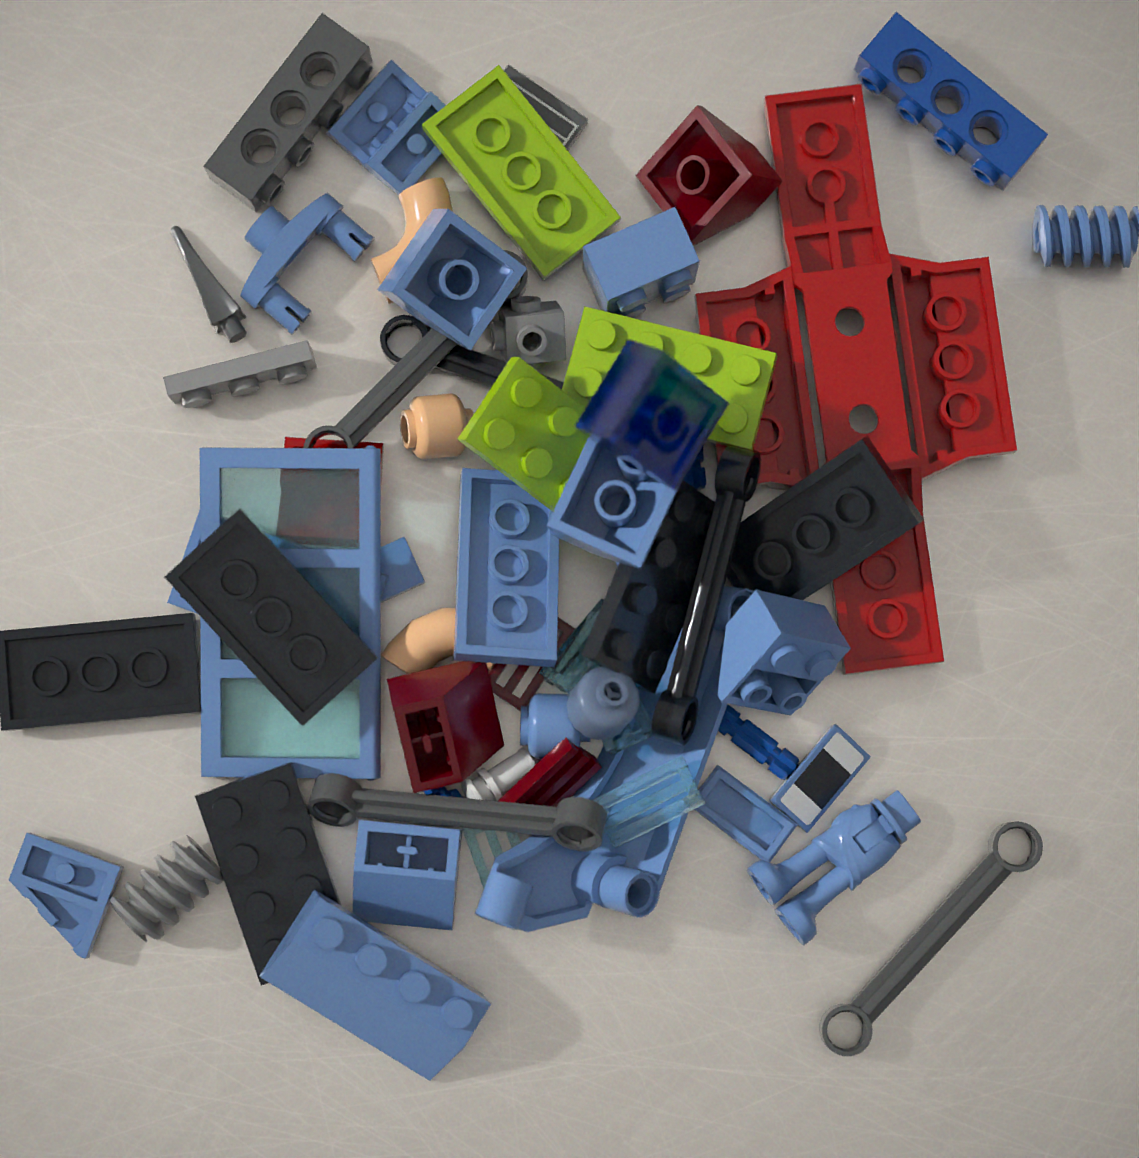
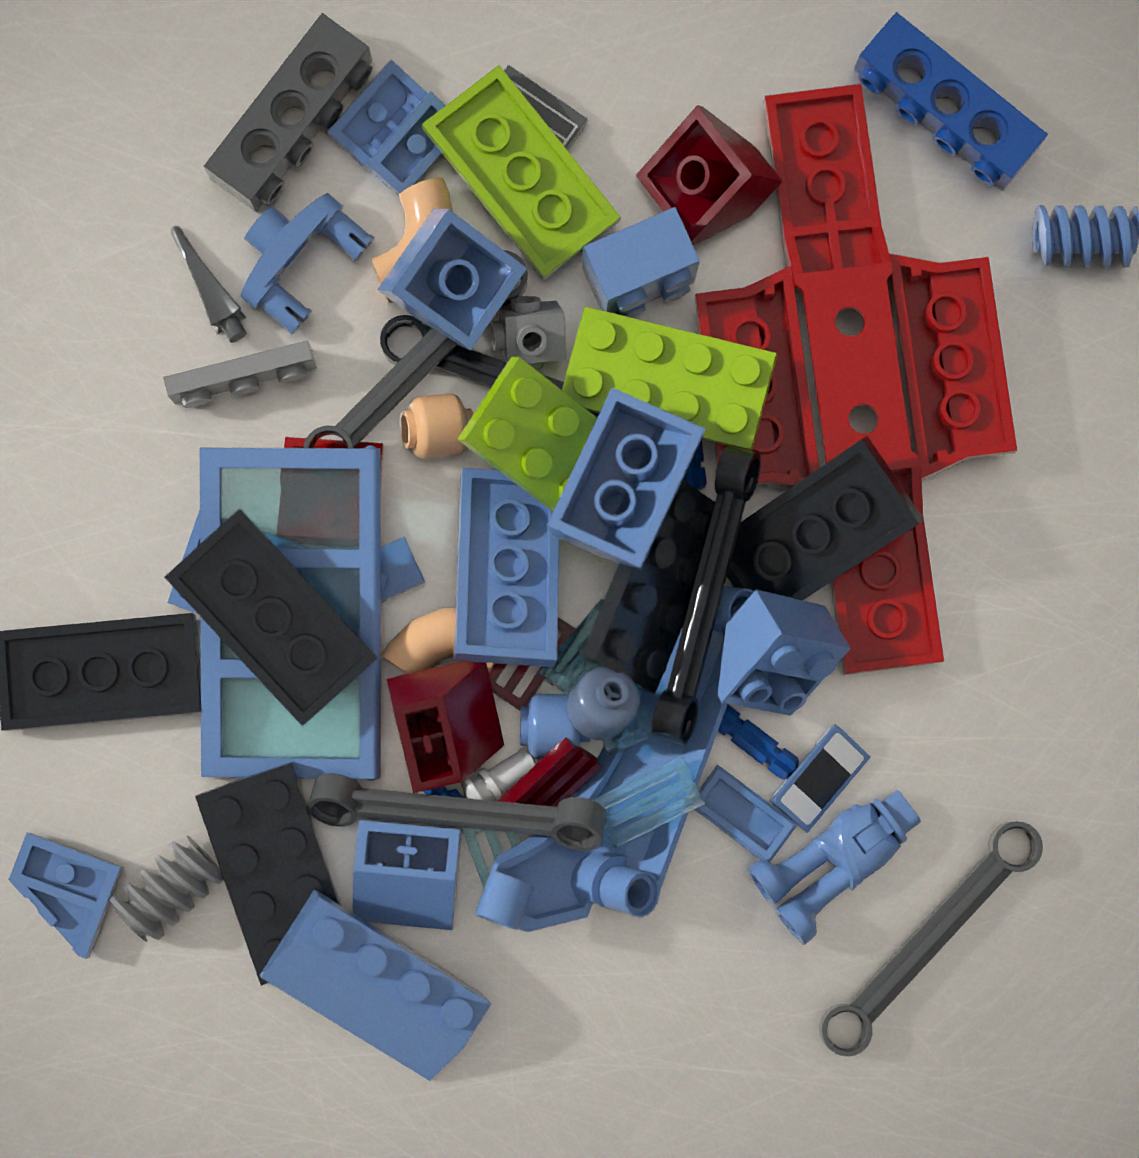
clear blue slope [574,339,729,490] -> none

